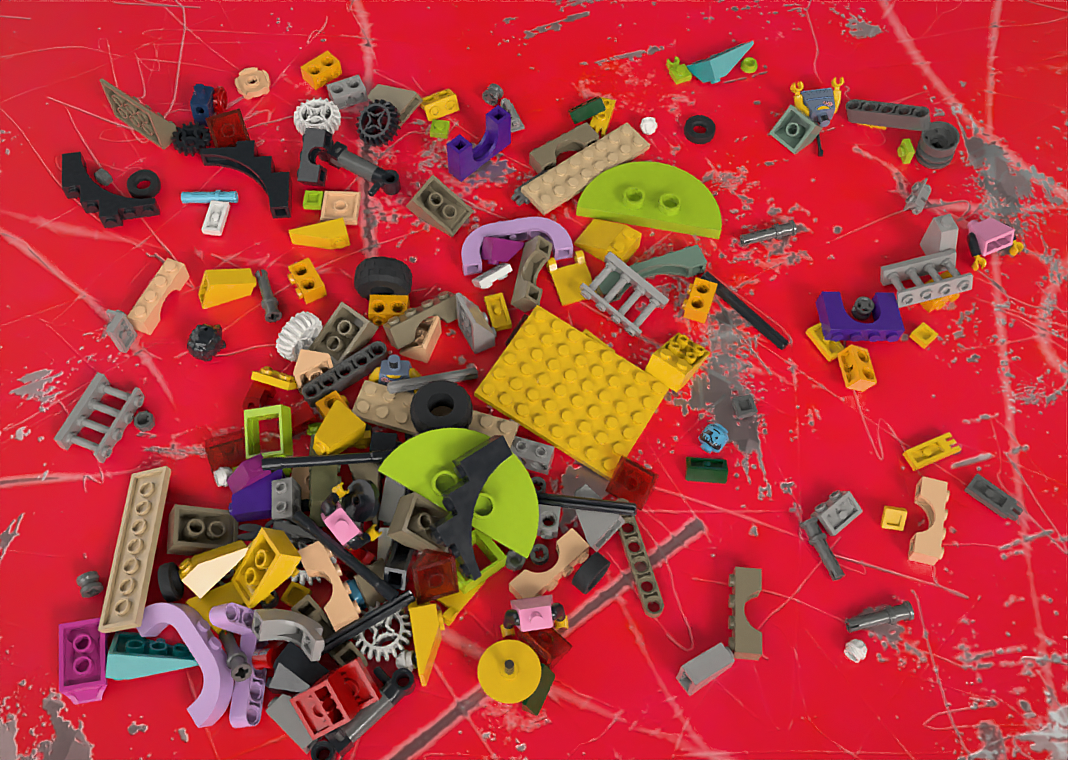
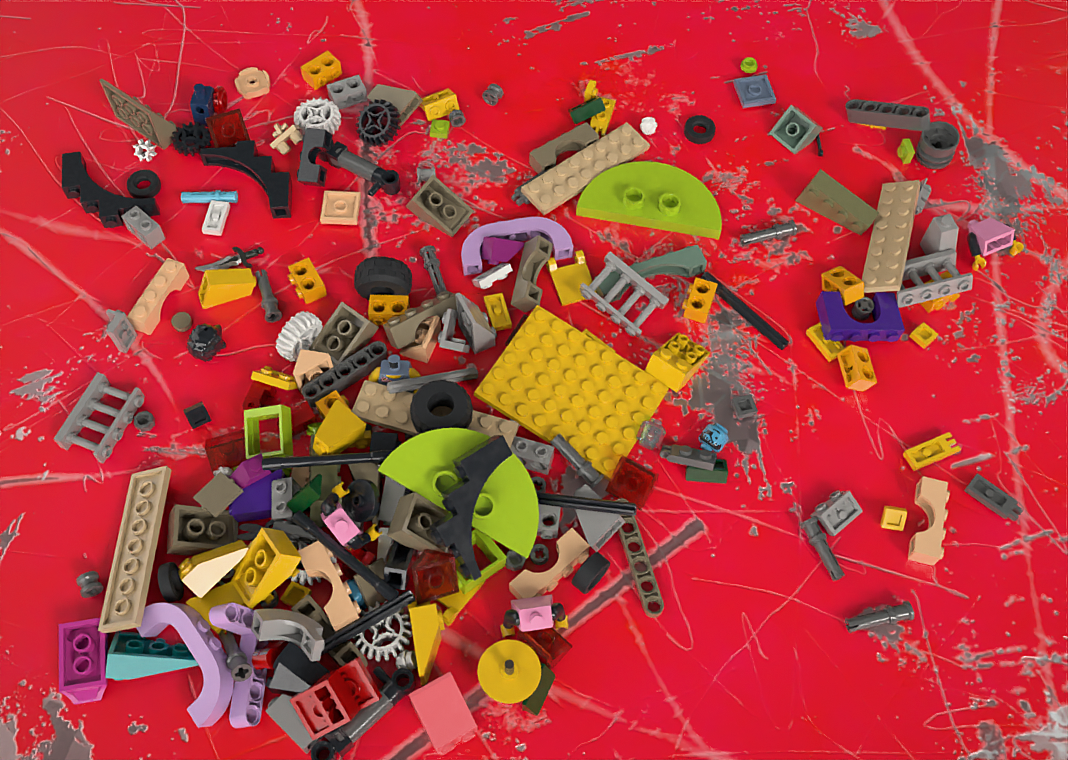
dark grey tile [94,168,113,186] -> none
yellow slope [289,217,350,250] -> none
lime plate [303,190,324,210] -> none
dark purple arch [447,105,511,182] -> none
light grey hinge [501,98,525,133] -> none
yellow slope [574,219,642,264] -> none
lime plate [666,56,692,85] -> none
light grey slope [676,643,735,696] -> none
teal wedge [686,41,754,84] -> none
dark tan arch [728,567,762,660] -> none
torso [790,77,844,127] -> none
white plate [844,639,868,663] -> none
none -> light grey brick [121,206,166,250]
none -> white gear [133,139,157,161]
none -> dark tan tile [171,312,192,332]
none -> black tile [183,401,212,429]
none -> dark tan piece [193,472,244,518]
none -> piece [195,247,264,271]
none -> tan hips [269,123,303,155]
none -> dark green slope [286,474,322,513]
none -> coral slope [409,672,478,754]
none -> light grey bush [417,166,436,184]
none -> dark grey pin [419,245,447,297]
none -> light grey bracket [438,308,470,353]
none -> dark grey bush [449,110,466,127]
none -> dark grey pin [550,433,604,489]
none -> yellow plate [584,80,598,102]
none -> clear light blue head [636,418,666,450]
none -> dark grey hinge [660,444,717,471]
none -> sand blue plate [733,74,776,108]
none -> olive wedge [795,169,879,235]
none -> light orange brick [822,266,865,306]
none -> tan plate [862,180,921,293]

